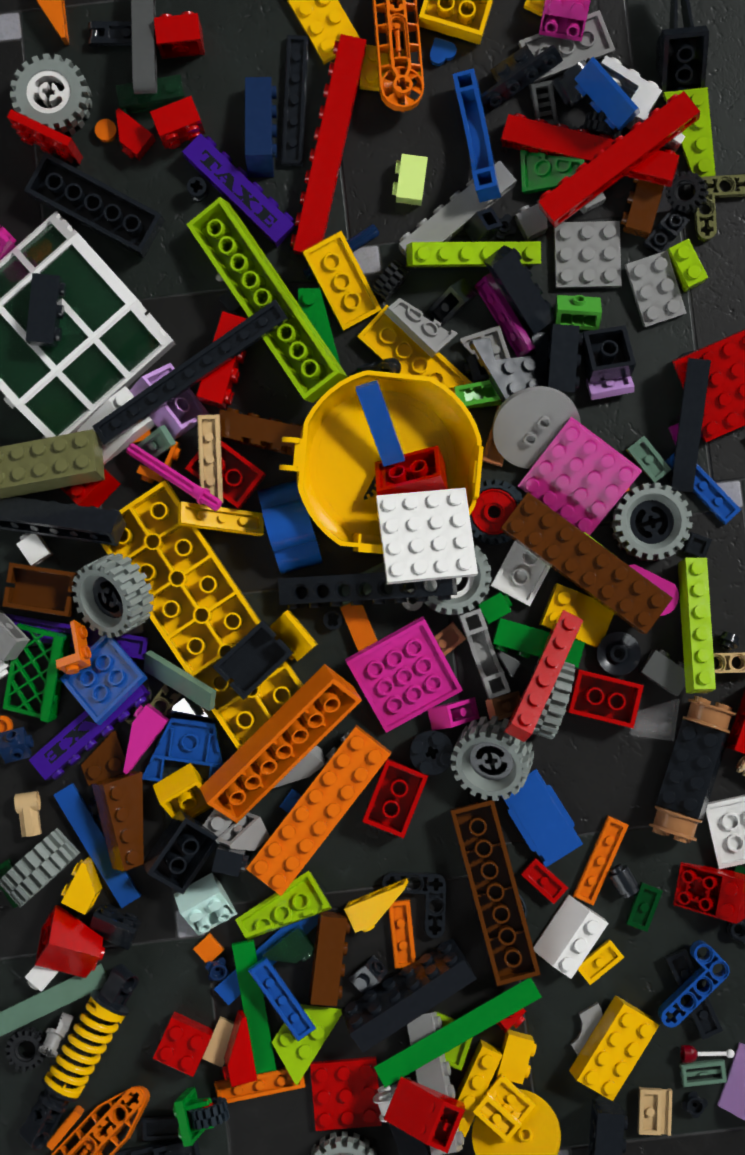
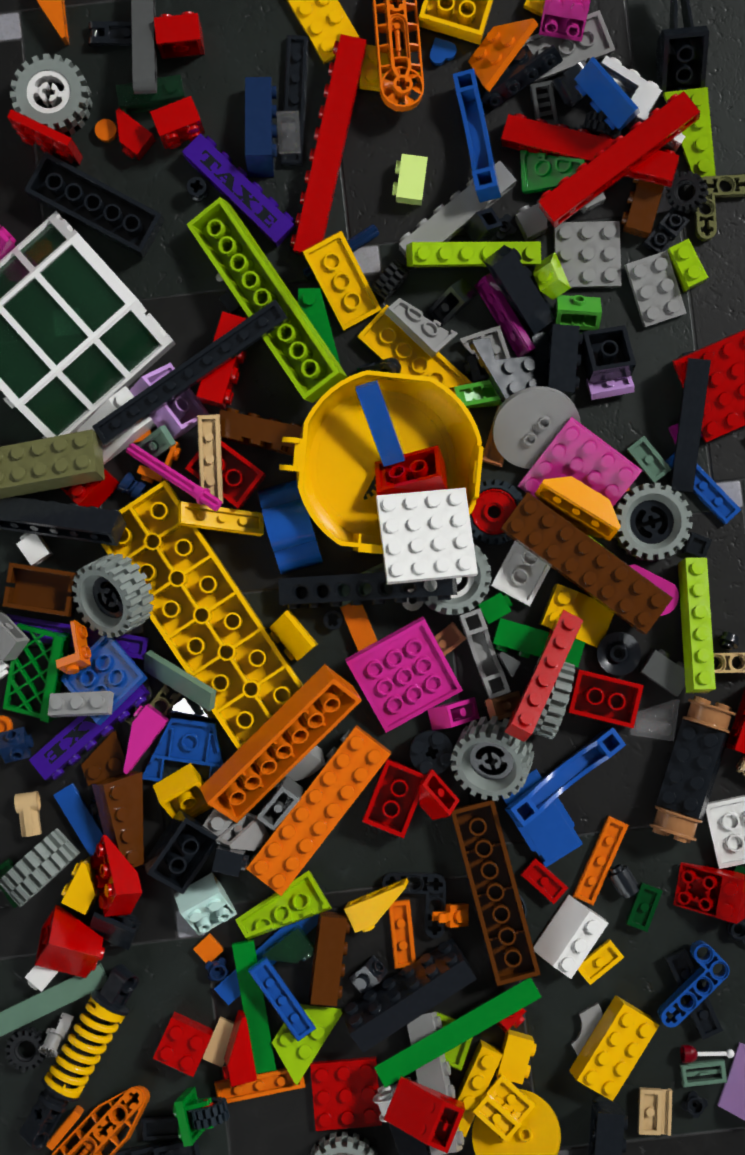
black brick [26,273,67,347] -> none
black piece [213,620,294,700] -> none
none -> light grey plate [48,691,114,717]
none -> red slope [90,835,142,917]
none -> dark blue wheel [117,472,148,501]
none -> dark grey brick [256,776,304,831]
none -> clear slope [276,111,301,154]
none -> red slope [419,769,460,820]
none -> orange plate [432,903,469,928]
none -> orange wing [468,18,538,92]
none -> blue arch [505,727,626,827]
none -> lime slope [533,252,571,300]
none -> light orange wedge [534,476,621,541]

